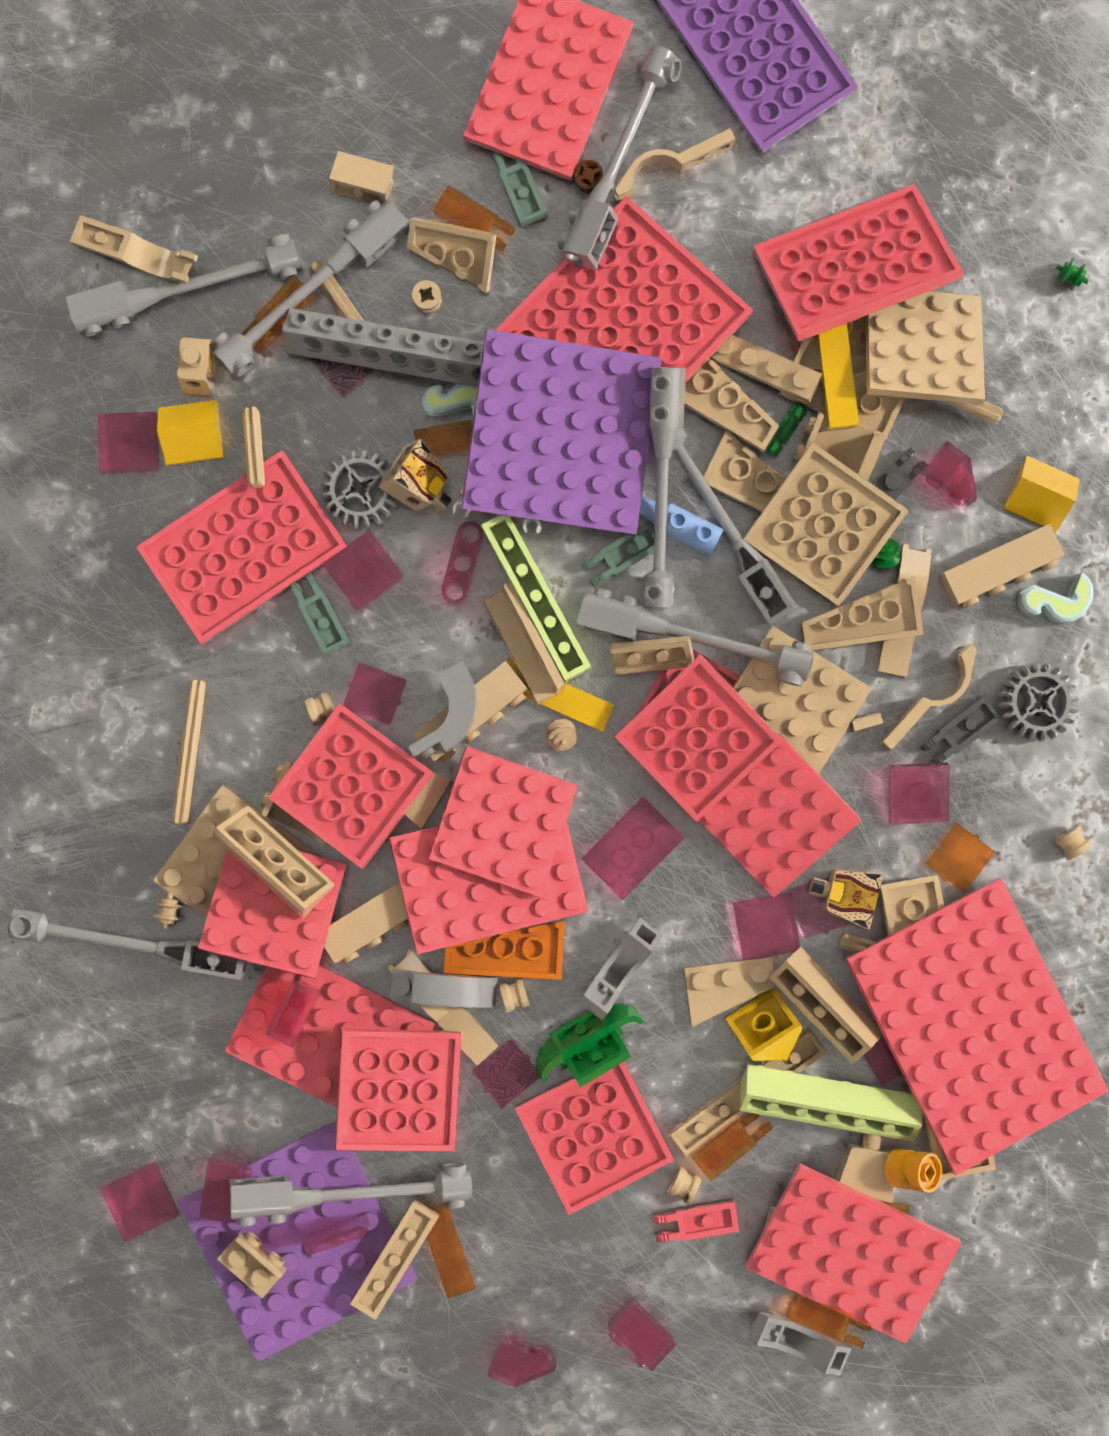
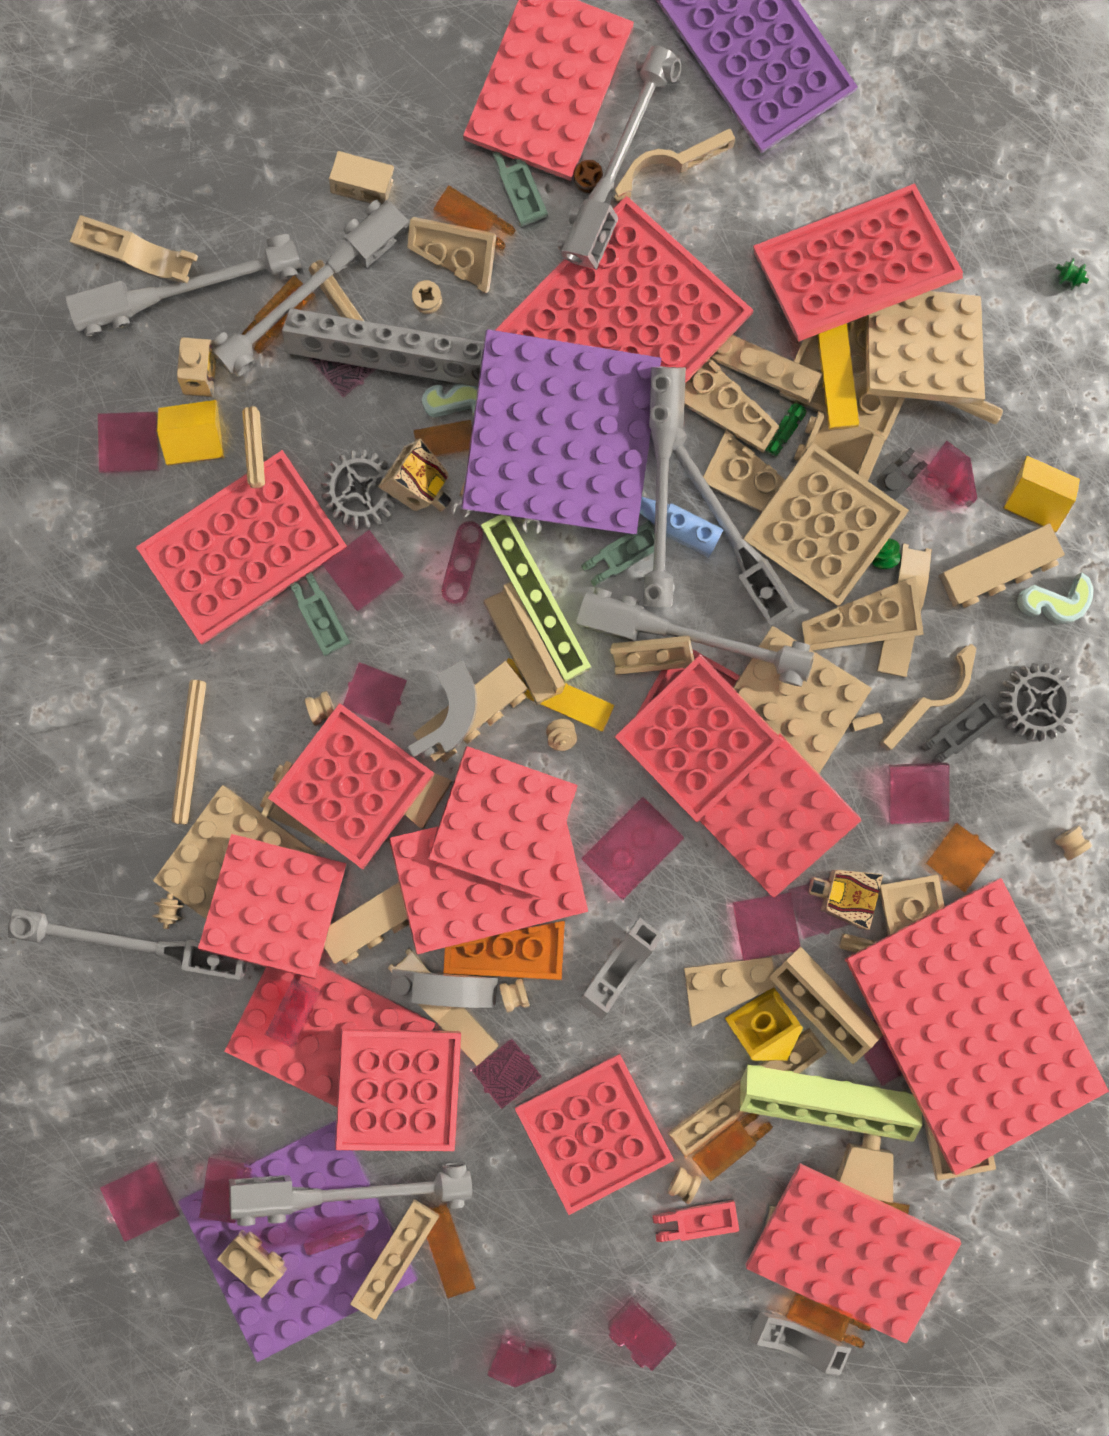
tan slope [213,806,335,919] -> none
green plate [536,1004,644,1088] -> none
light orange wheel [885,1148,942,1193] -> none

